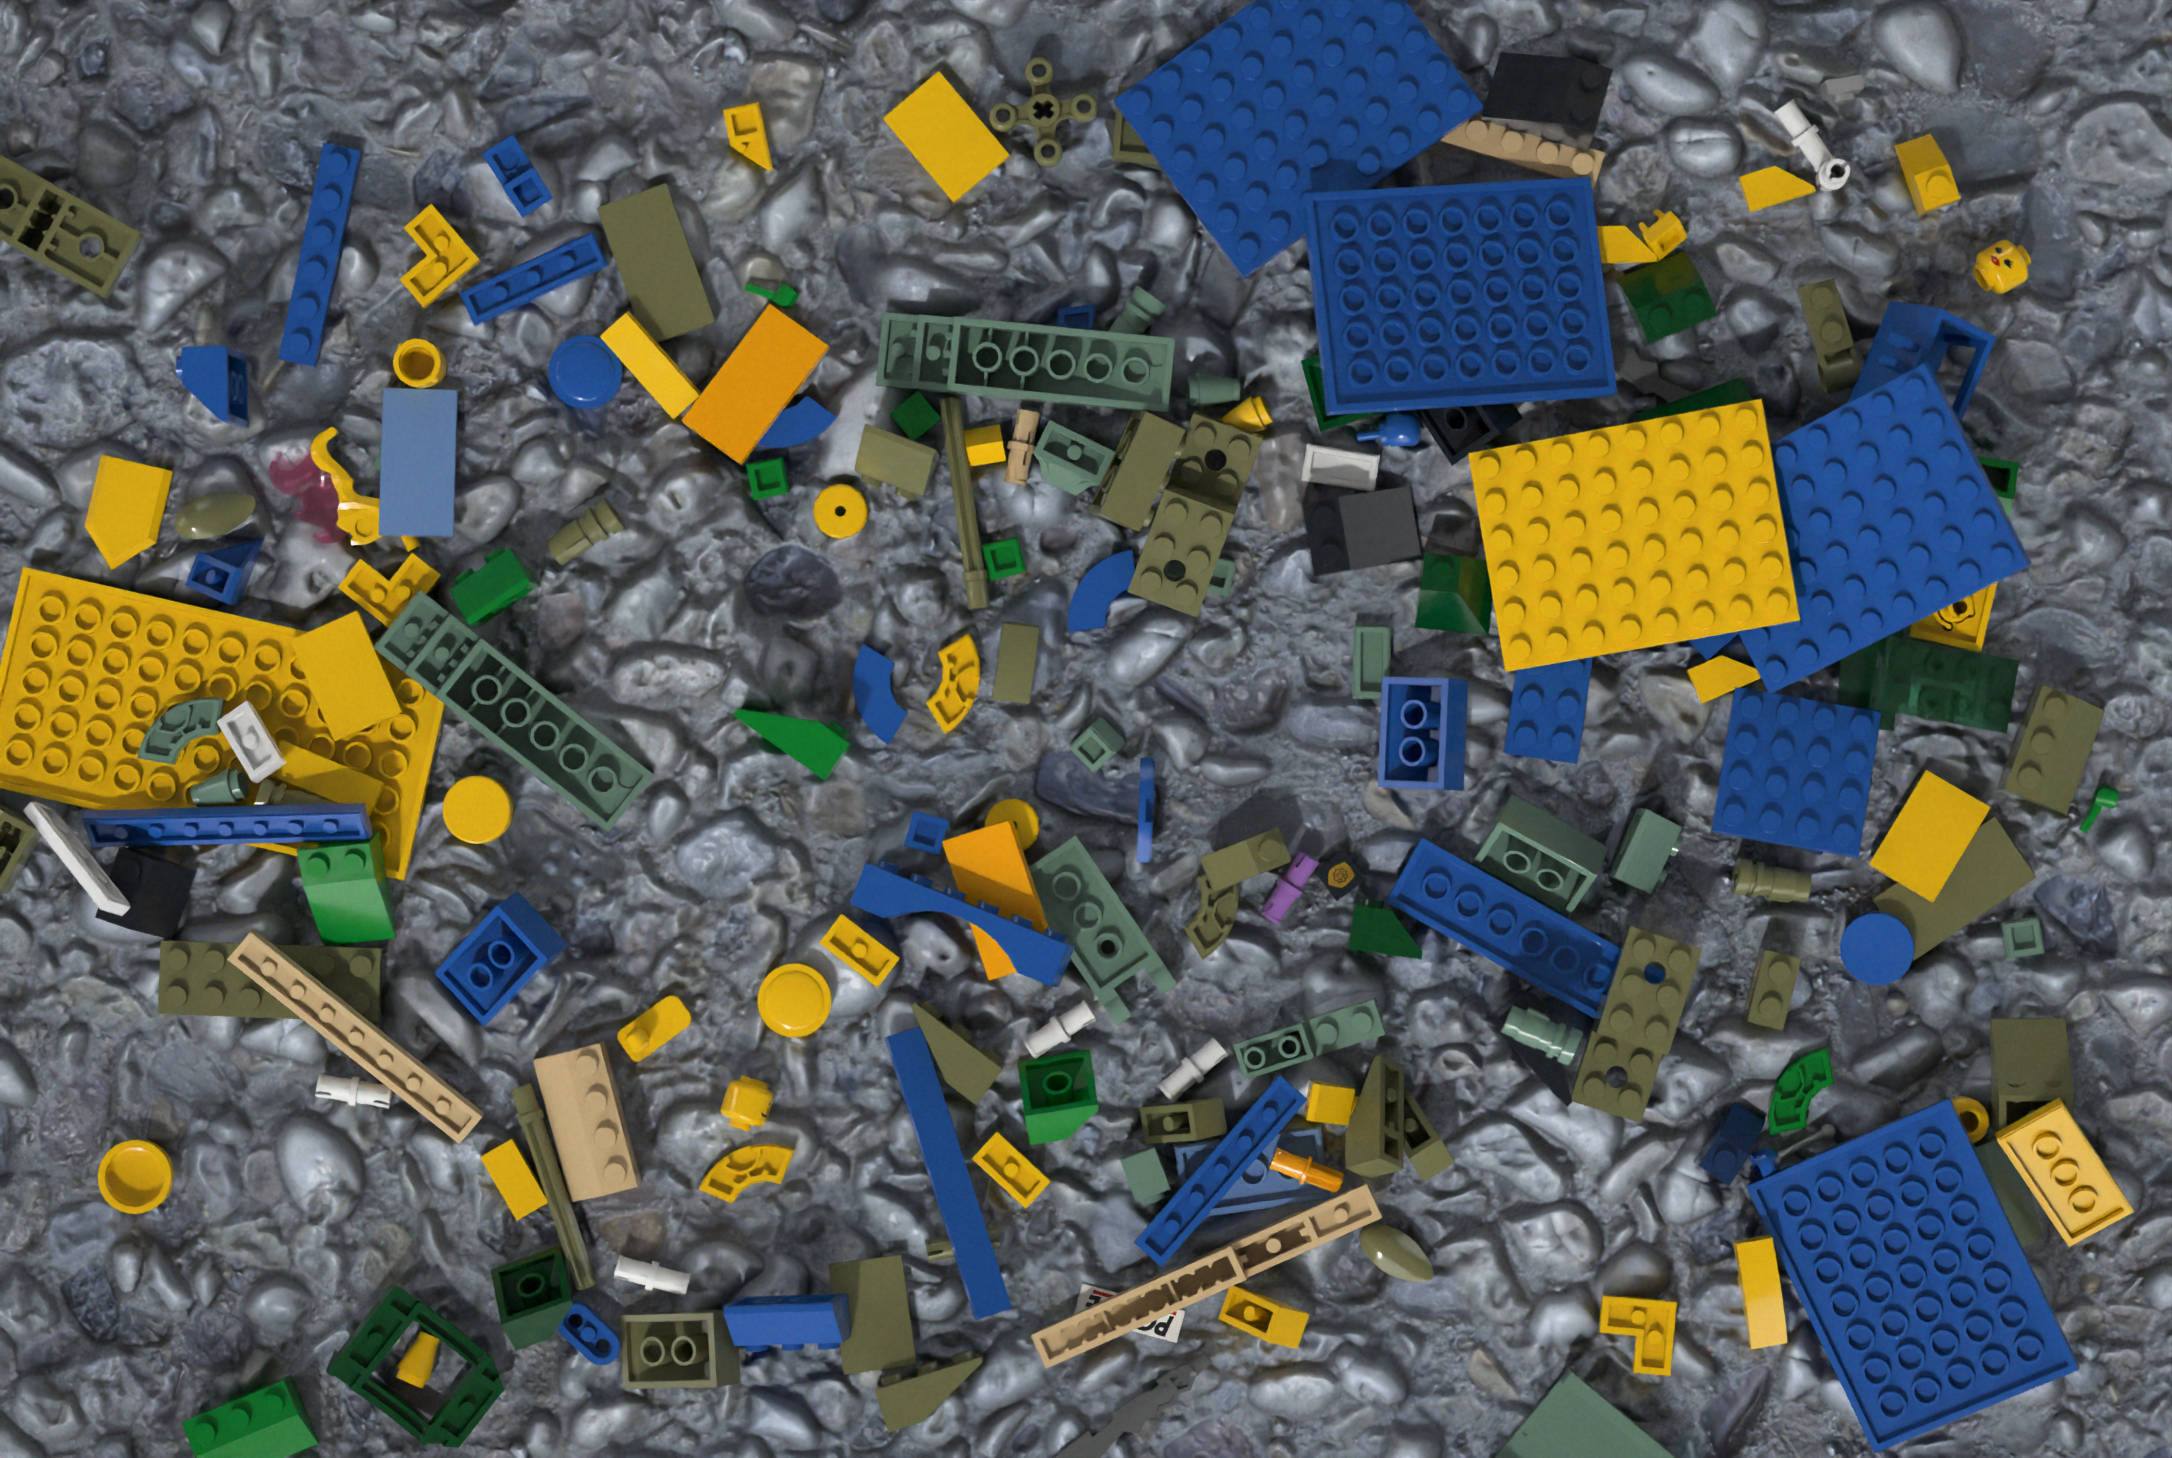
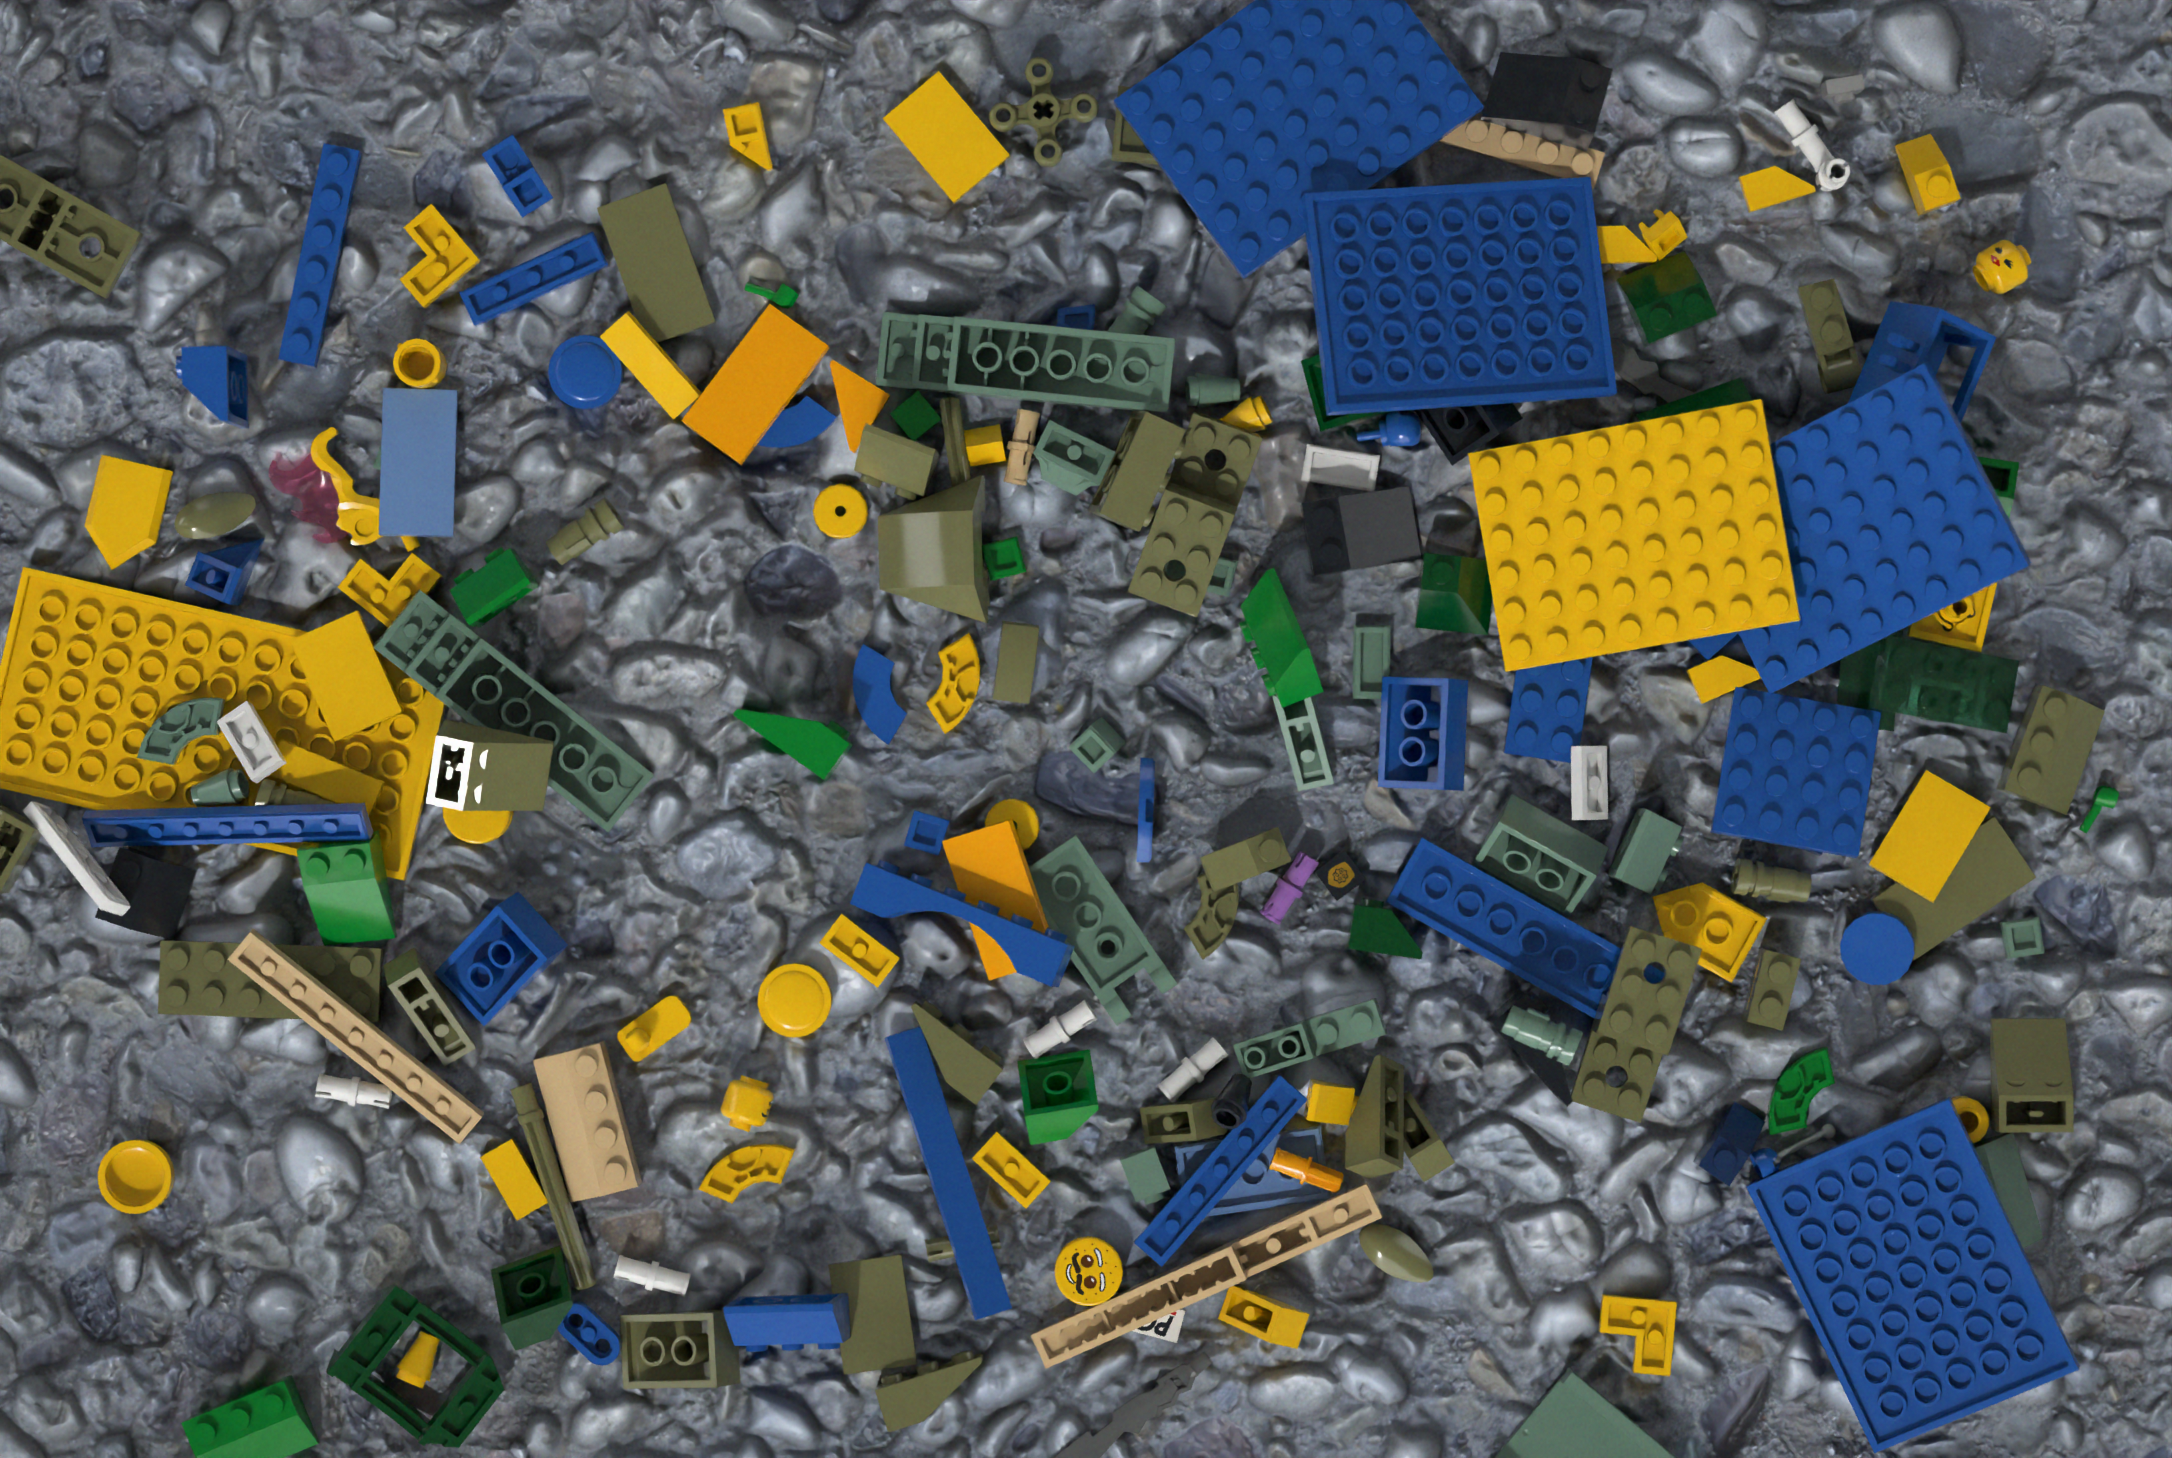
green tile [746,457,790,501] -> none
blue tile [1068,550,1135,632] -> none
yellow slope [1732,1235,1788,1349] -> none
yellow tile [1994,1097,2134,1247] -> none
none -> olive slope [383,947,476,1067]
none -> olive slope [426,719,554,811]
none -> light orange tile [830,359,891,453]
none -> olive wedge [878,475,988,623]
none -> yellow head [1054,1236,1123,1306]
none -> black cone [1211,1074,1252,1129]
none -> green slope [1239,568,1324,708]
none -> sand green slope [1272,695,1334,792]
none -> white plate [1571,746,1608,820]
none -> yellow tile [1652,882,1767,983]

